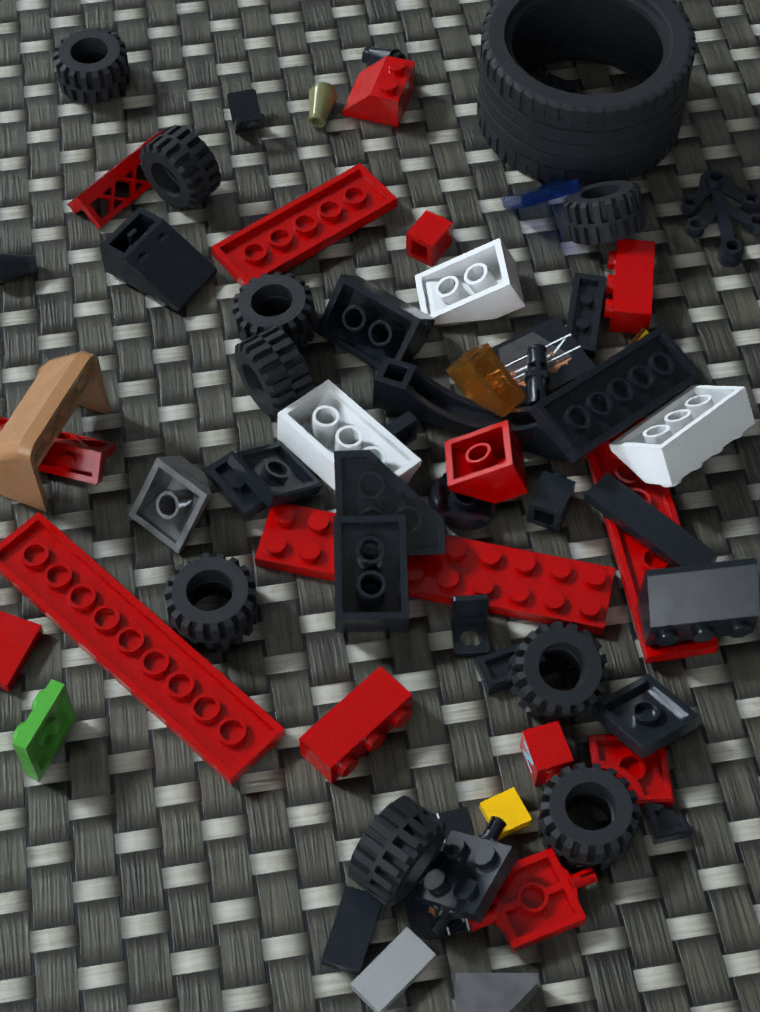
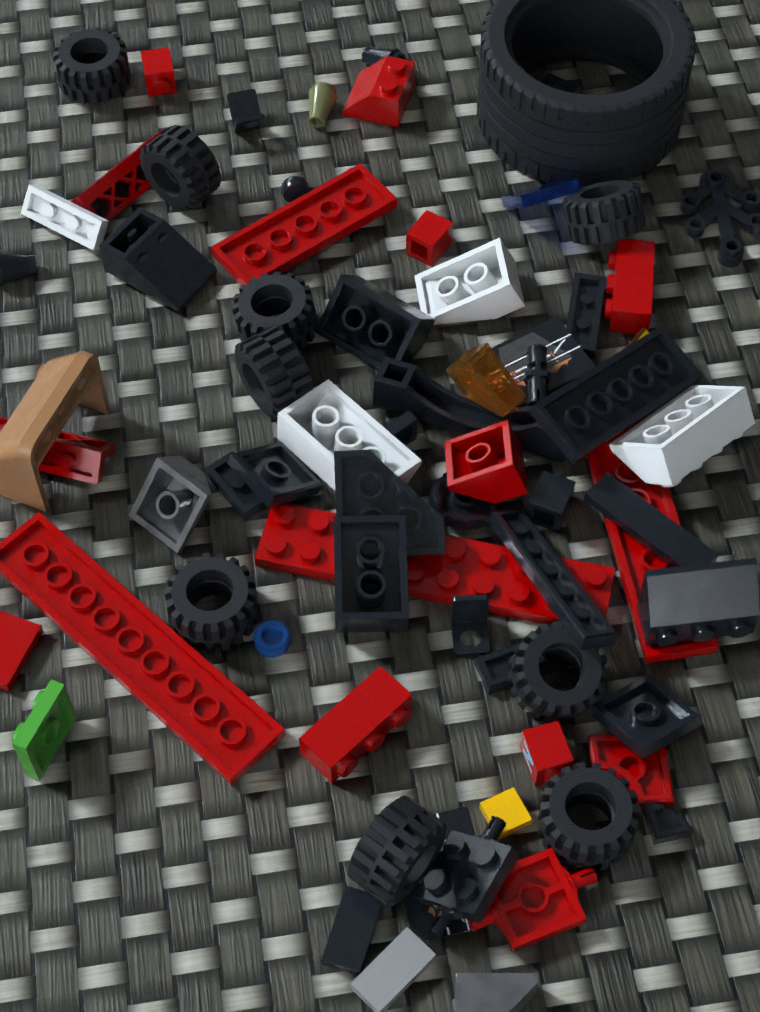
none -> white plate [21,184,109,250]
none -> red brick [140,47,177,97]
none -> blue tile [254,620,291,658]
none -> black piece [281,176,317,203]
none -> black tile [489,509,618,650]

